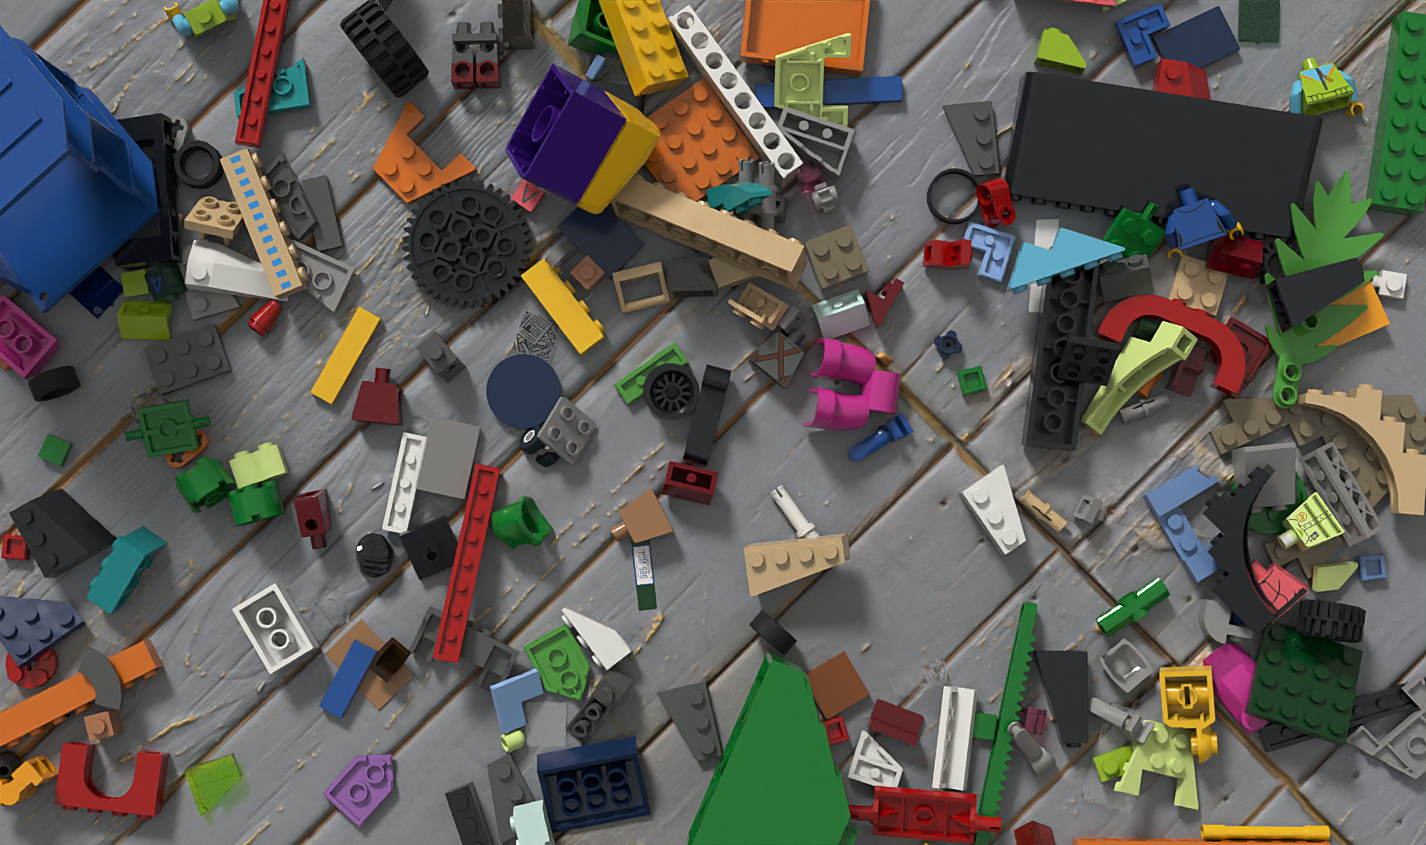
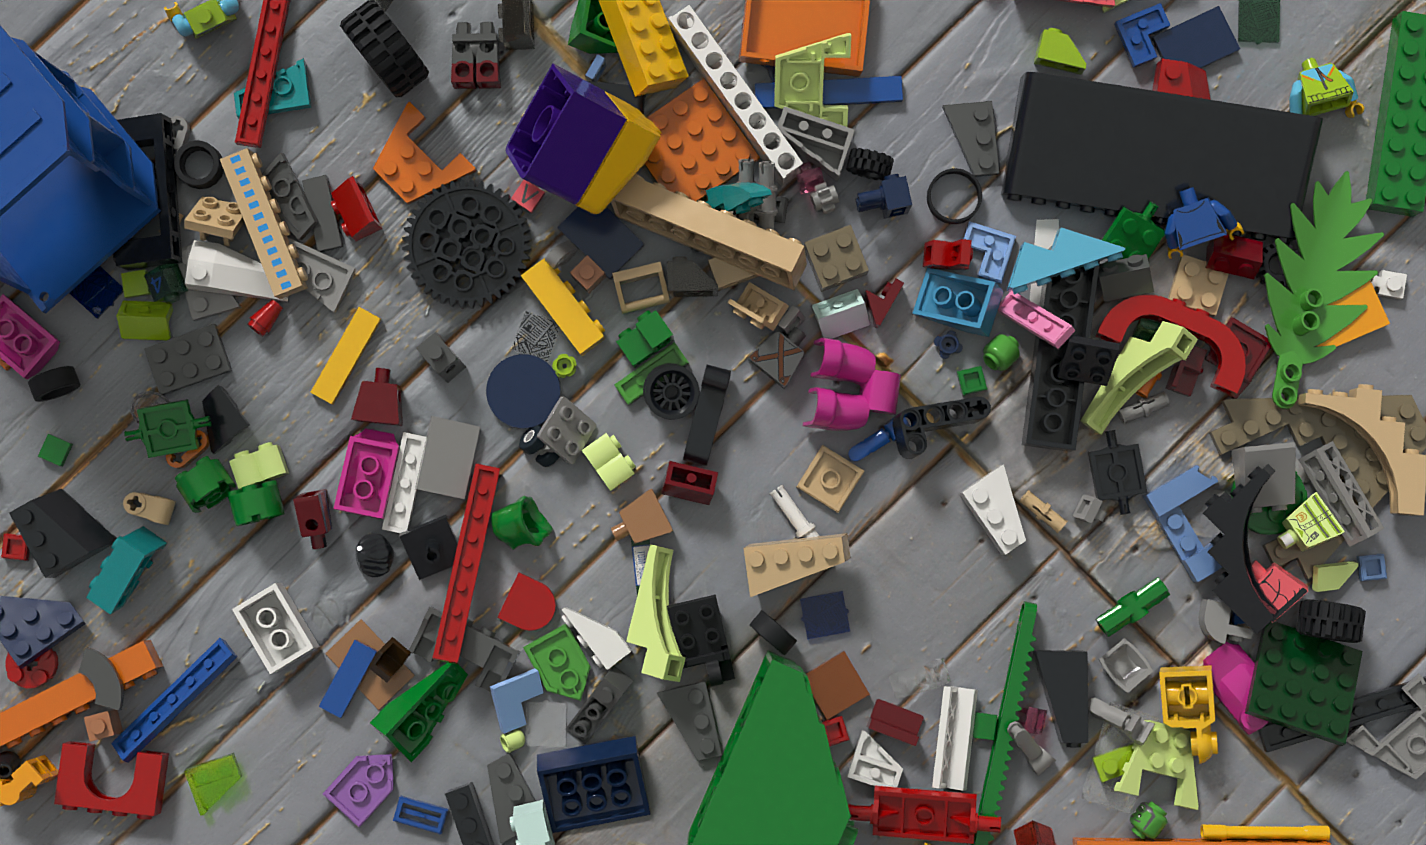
red piece [976,178,1016,228] -> none
black slope [1266,257,1365,333] -> none
none -> blue plate [111,638,237,763]
none -> tan piece [123,492,176,525]
none -> black slope [202,385,250,454]
none -> red slope [331,176,383,241]
none -> dark pink slope [333,428,400,520]
none -> green wedge [370,662,468,763]
none -> blue tile [393,795,449,834]
none -> red tile [497,572,556,631]
none -> lime plate [552,354,577,378]
none -> yellowish green brick [582,433,636,491]
none -> green brick [616,310,674,368]
none -> yellowish green arch [626,544,686,682]
none -> black plate [667,594,735,687]
none -> tan tile [796,445,864,513]
none -> clear blue piece [800,591,850,639]
none -> black tyre [846,148,894,181]
none -> dark blue brick [855,174,912,219]
none -> black beam [892,397,991,459]
none -> dark azure slope [912,268,1004,337]
none -> bright green head [983,334,1020,371]
none -> bright pink tile [998,291,1075,349]
none -> black plate [1088,430,1148,515]
none -> bright green head [1130,801,1168,839]

